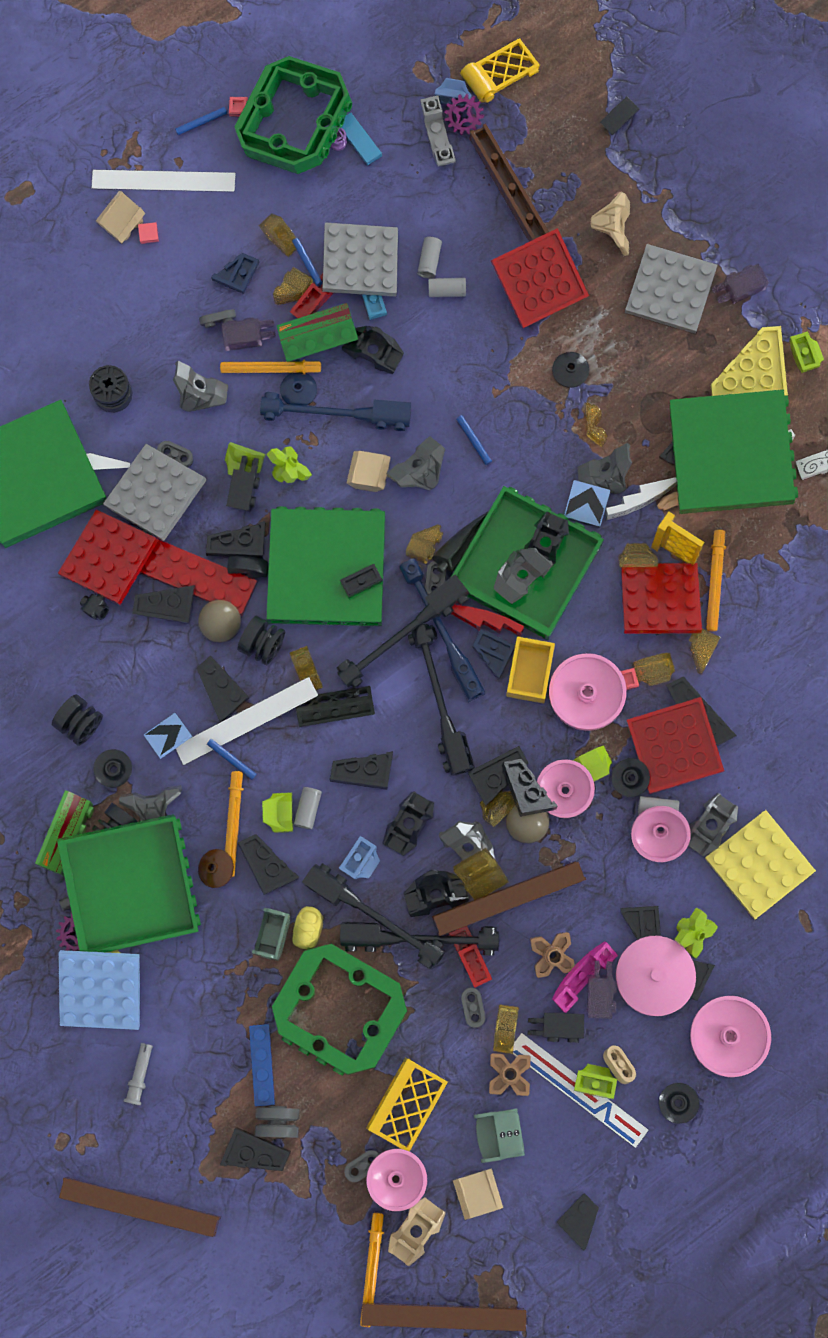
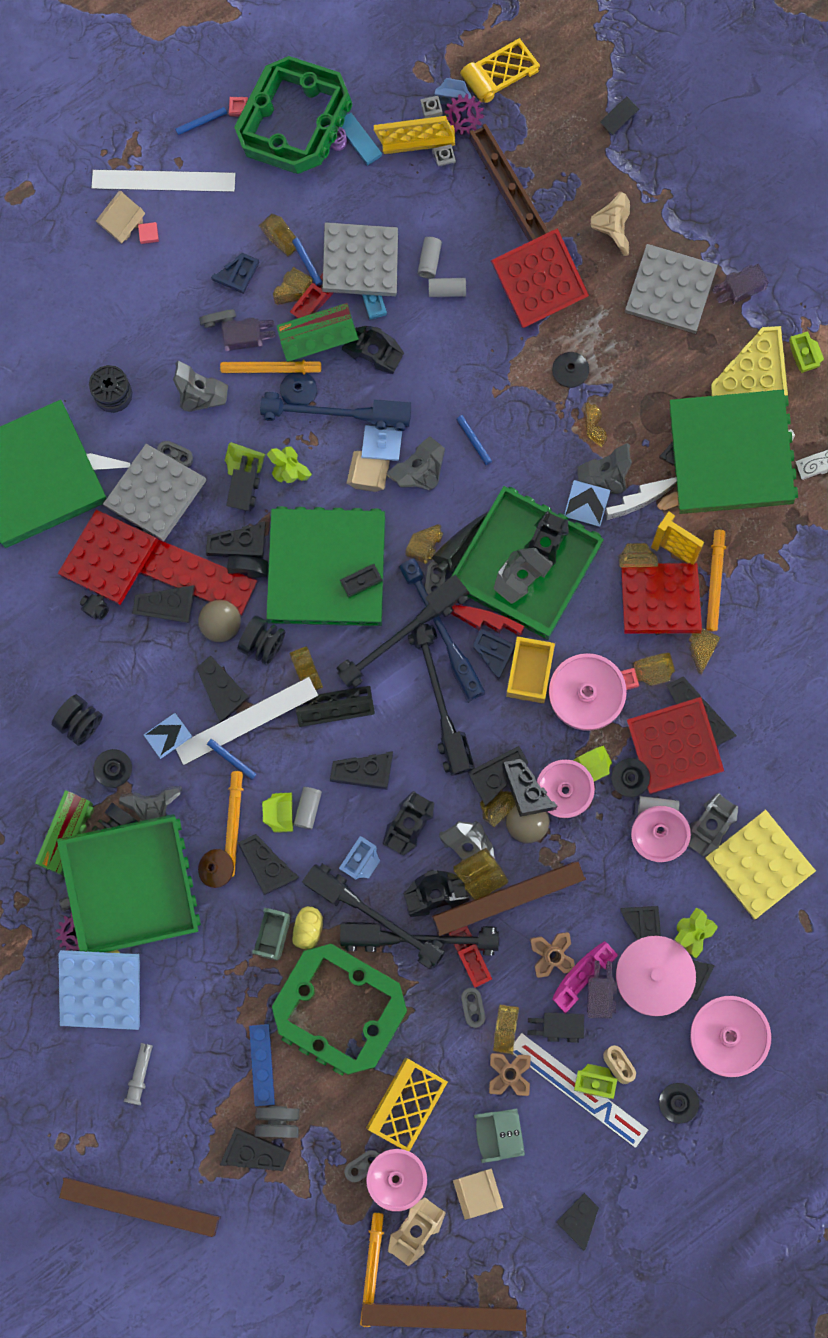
none -> light blue piece [361,425,402,461]
none -> yellow fence [374,116,455,154]

